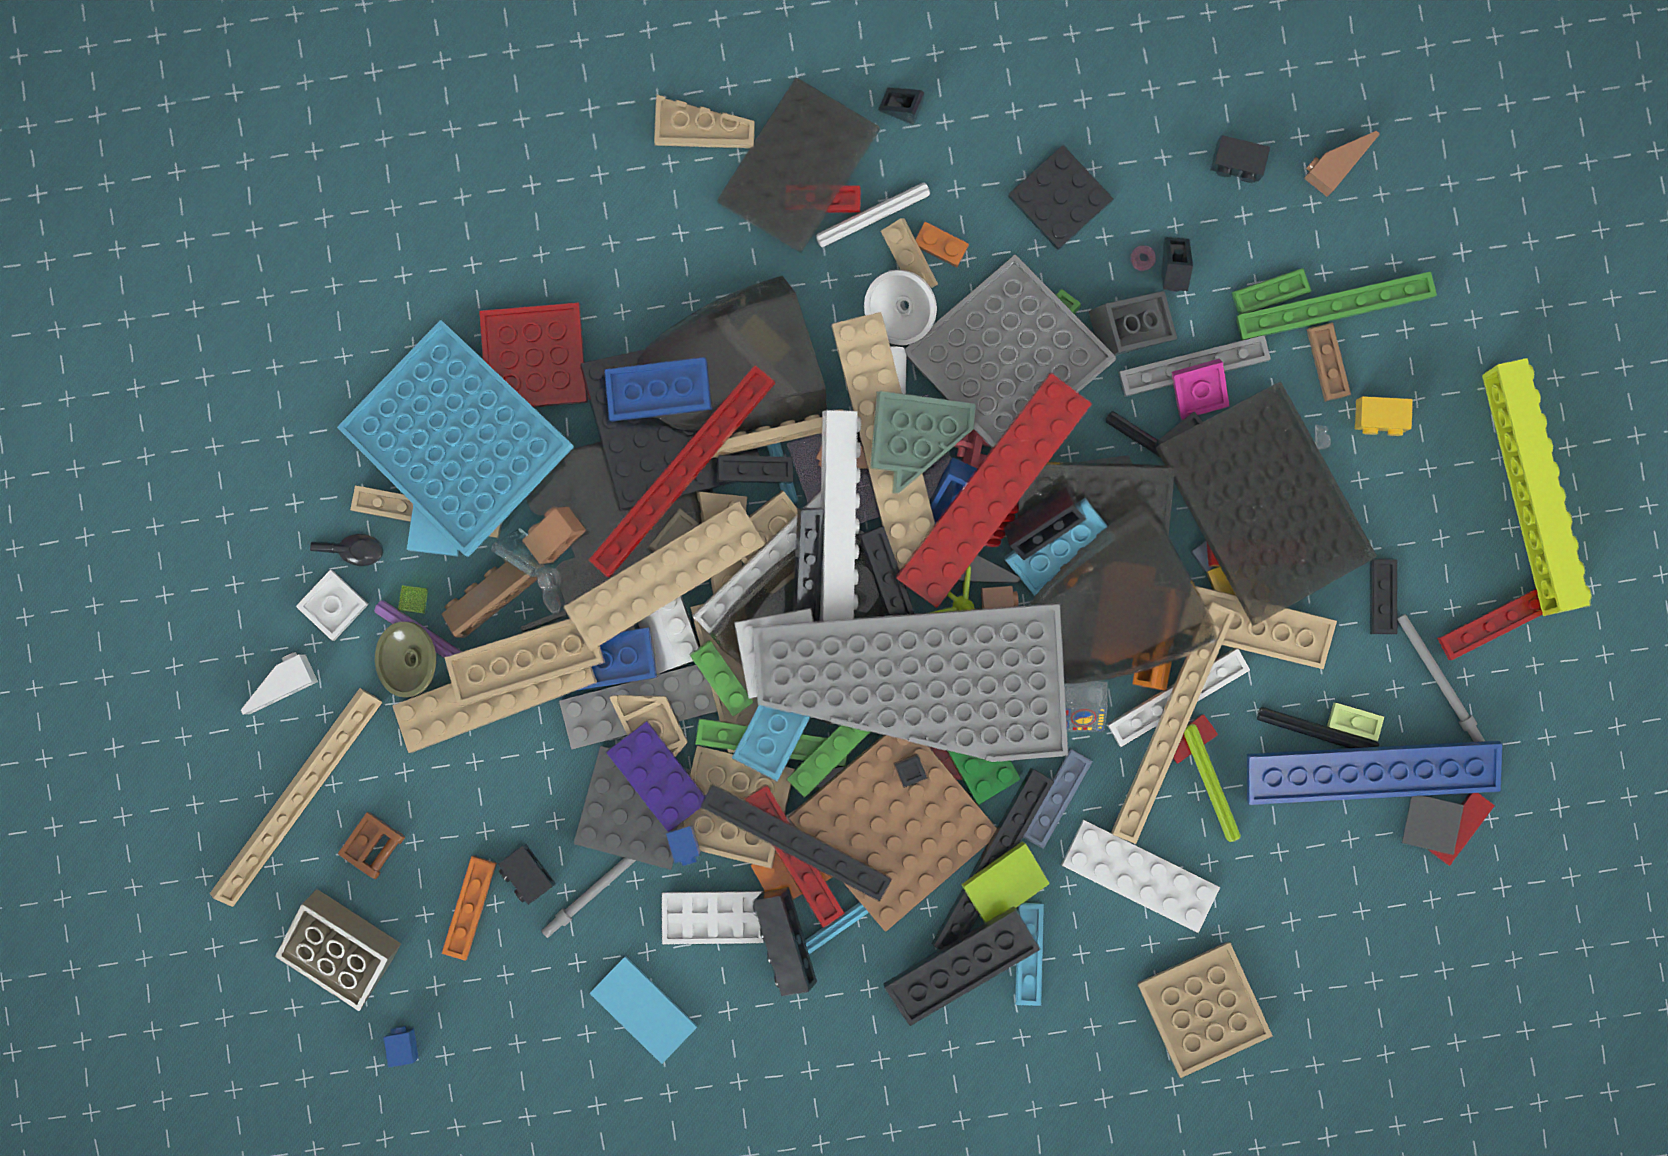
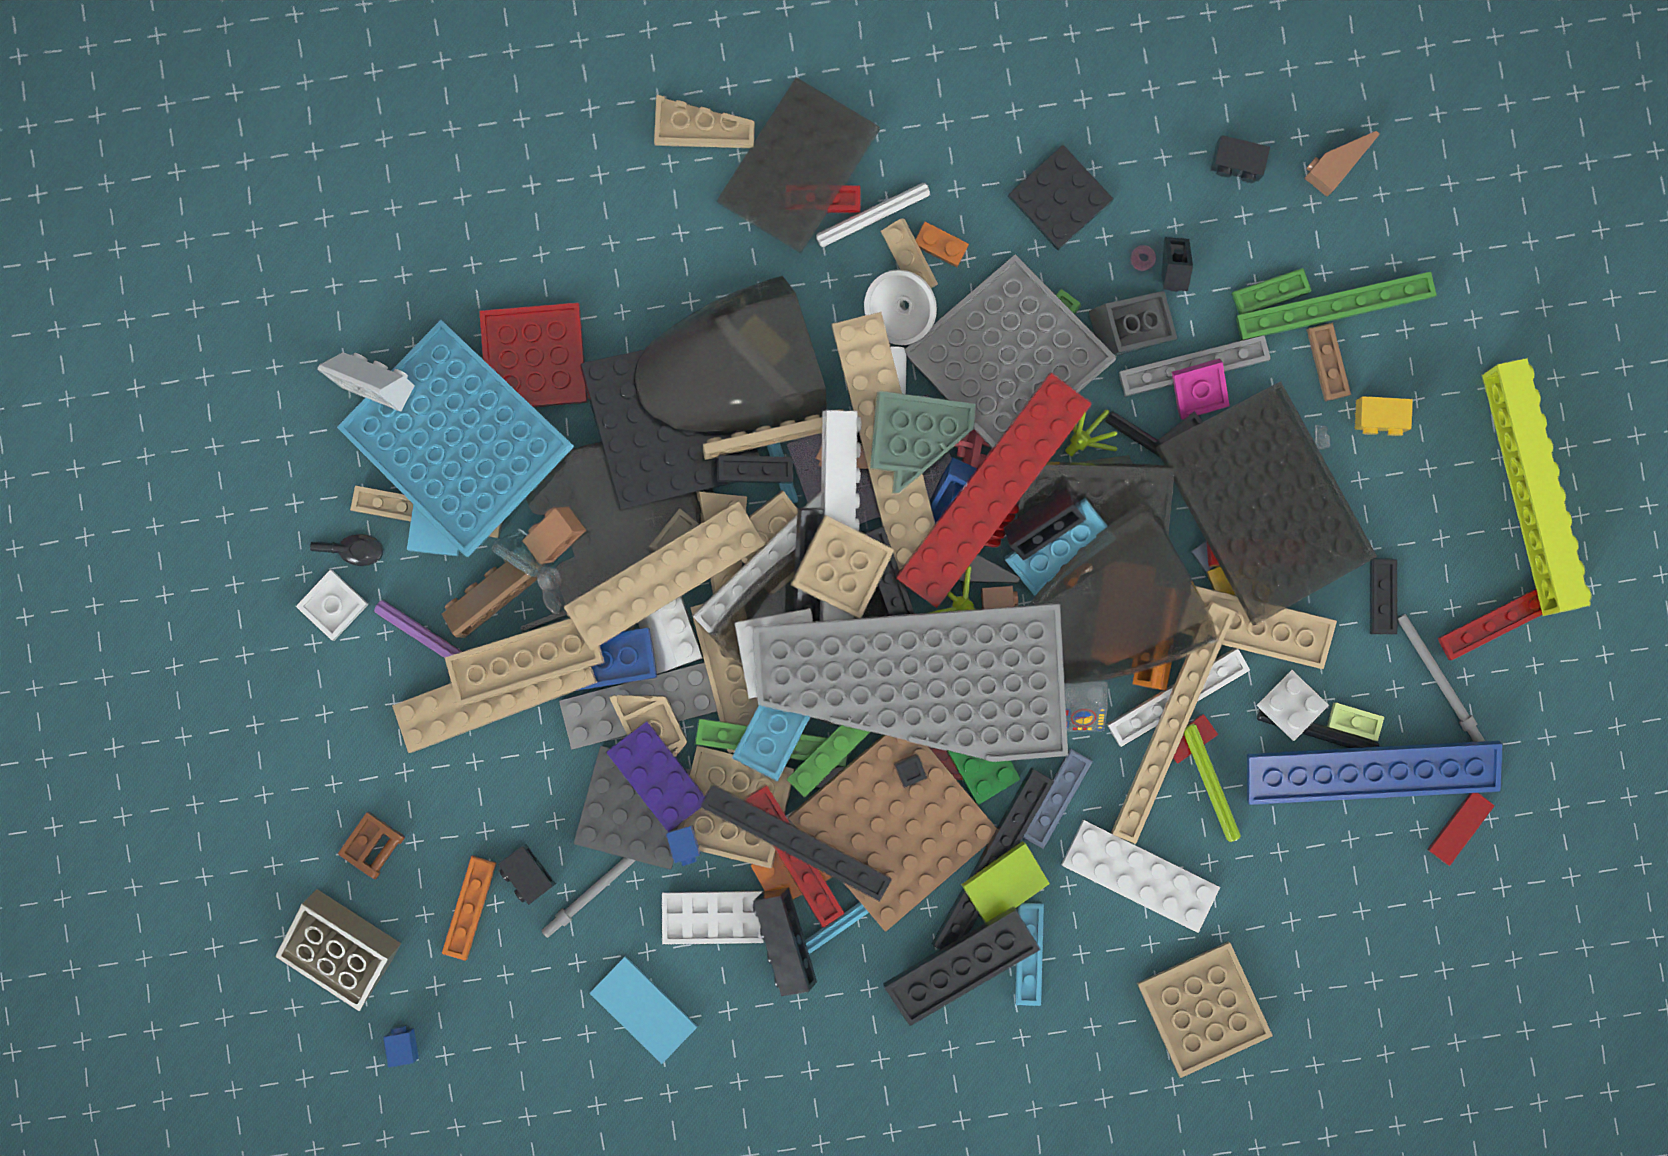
tan plate [210,688,382,907] -> none
white slope [241,652,318,715] -> none
olive dish [375,622,436,697] -> none
clear neon green tile [398,585,428,614] -> none
red plate [589,365,775,578] -> none
blue plate [605,357,712,421] -> none
bright green plate [689,640,754,717] -> none
black slope [878,87,924,125] -> none
dark grey tile [1401,796,1464,855] -> none
none -> white slope [318,352,415,412]
none -> tan plate [791,515,894,618]
none -> lime plant [1065,409,1117,456]
none -> white plate [1256,670,1329,741]

